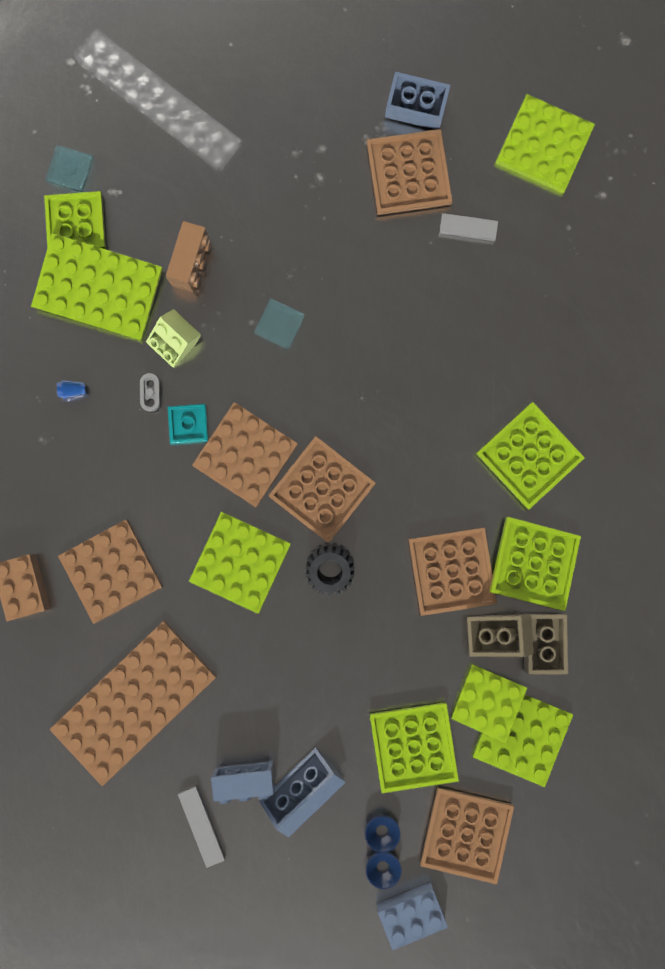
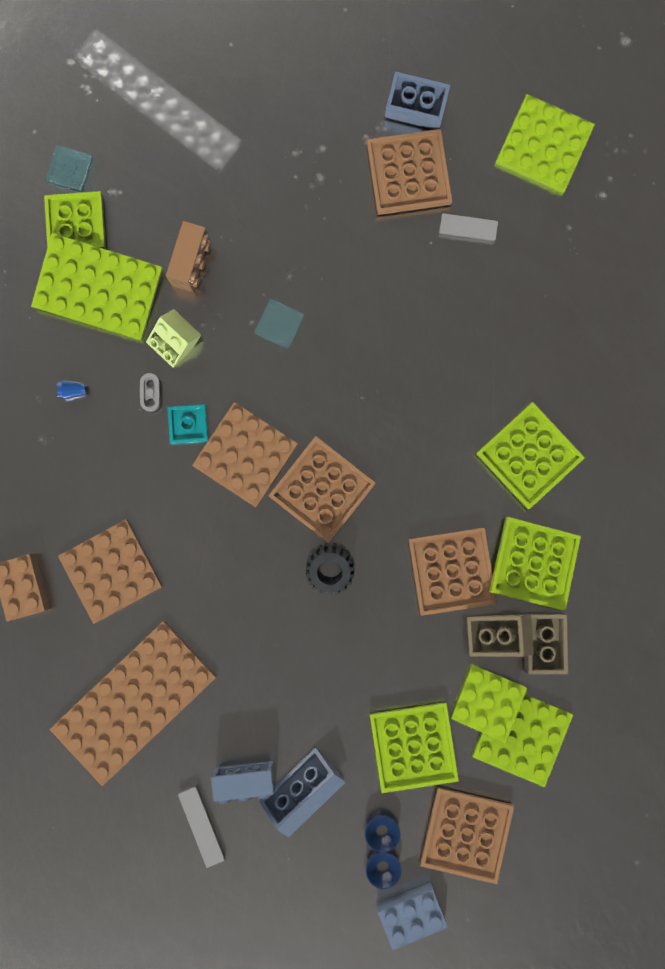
lime plate [189,512,291,614] -> none

